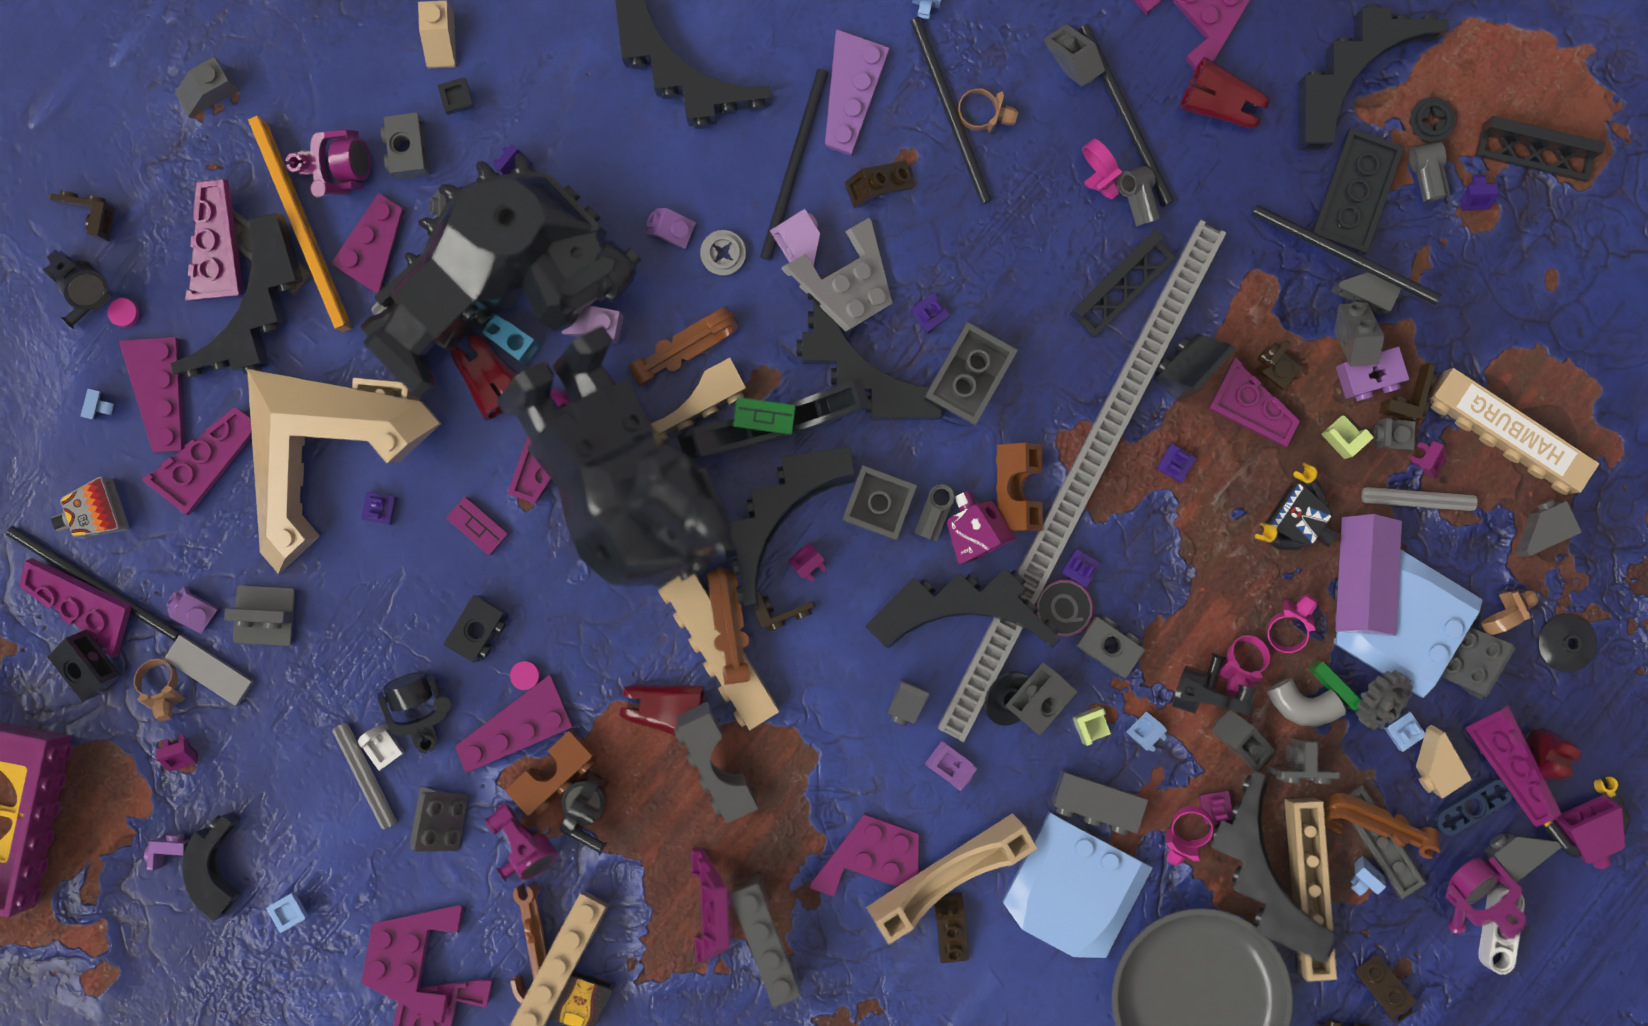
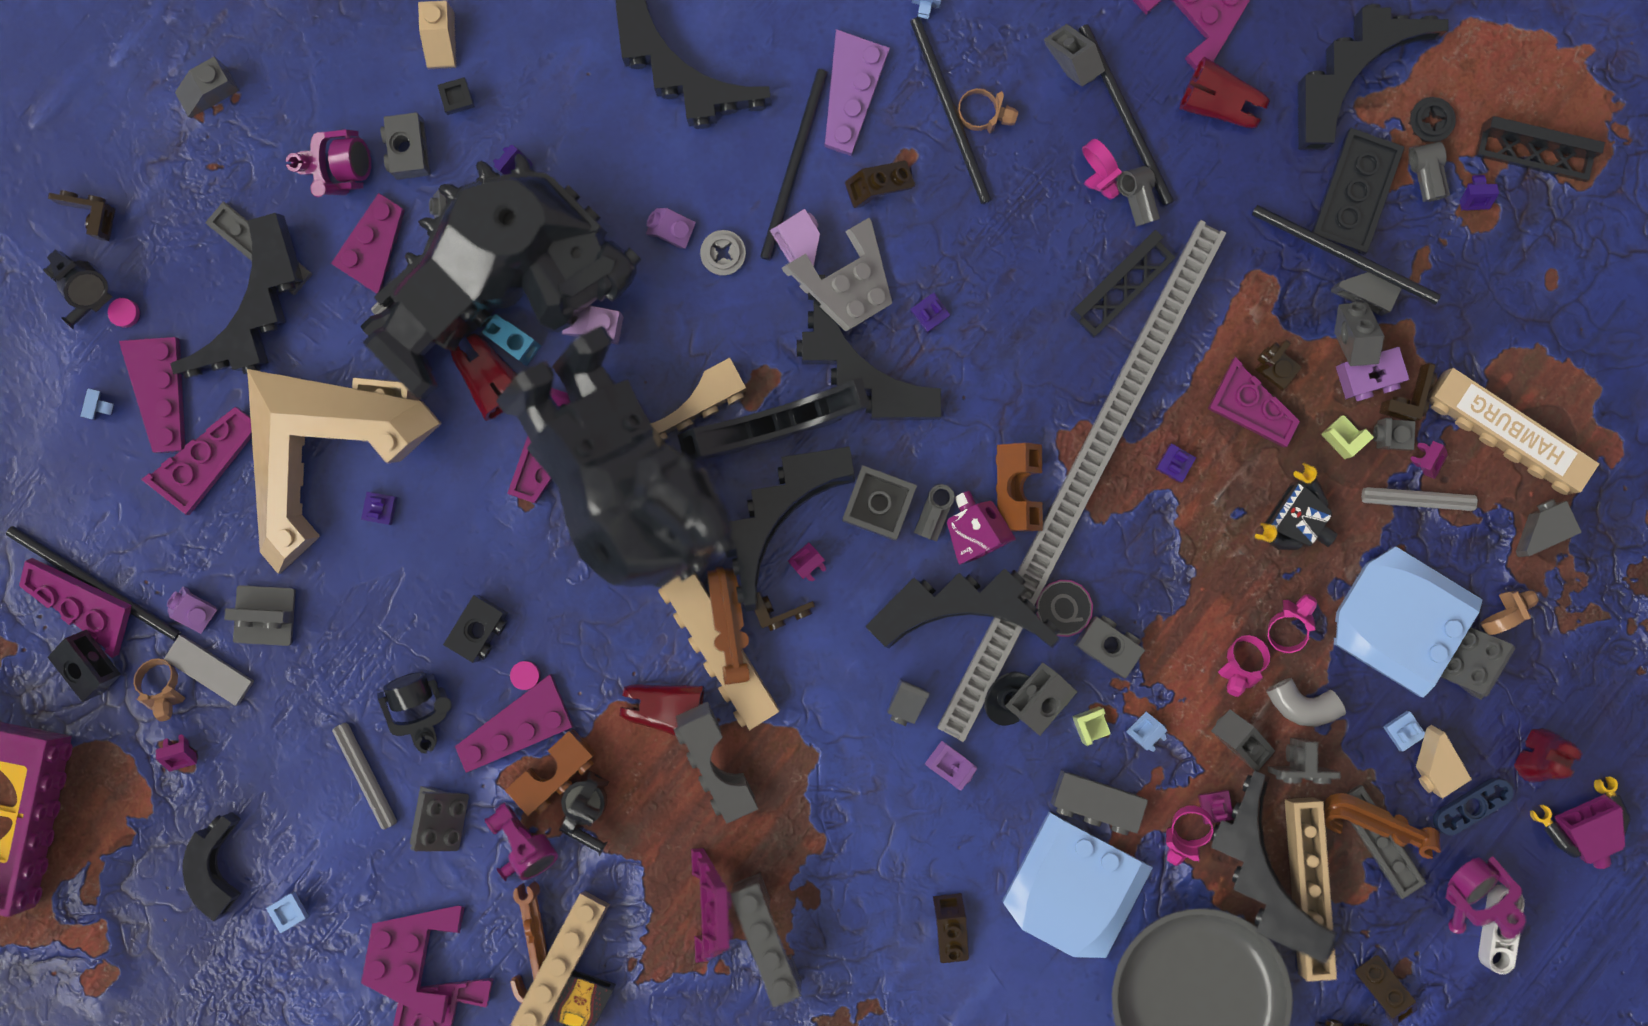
torso [51,477,130,538] -> none
medium lavender bracket [144,834,190,871] -> none
wing [186,179,244,300] -> none
light orange tile [248,116,352,333] -> none
white tile [358,723,405,771] -> none
magenta tile [446,497,509,556] -> none
dark orange piece [628,306,738,387] -> none
green tile [733,397,795,434] -> none
magenta wing [809,813,919,897] -> none
tan arch [866,813,1037,944] -> none
dark grey slope [925,322,1018,425] -> none
dark purple tile [1061,549,1101,588] -> none
black slope [1154,333,1237,402] -> none
black piece [1173,653,1257,716] -> none
green tile [1308,660,1361,710] -> none
medium lavender slope [1335,514,1402,636] -> none
light blue tile [1350,856,1386,896] -> none
dark grey gear [1356,670,1413,730] -> none
magenta wing [1465,705,1561,827] -> none
dark grey slope [1483,833,1561,883] -> none
black dish [1537,615,1596,672] -> none

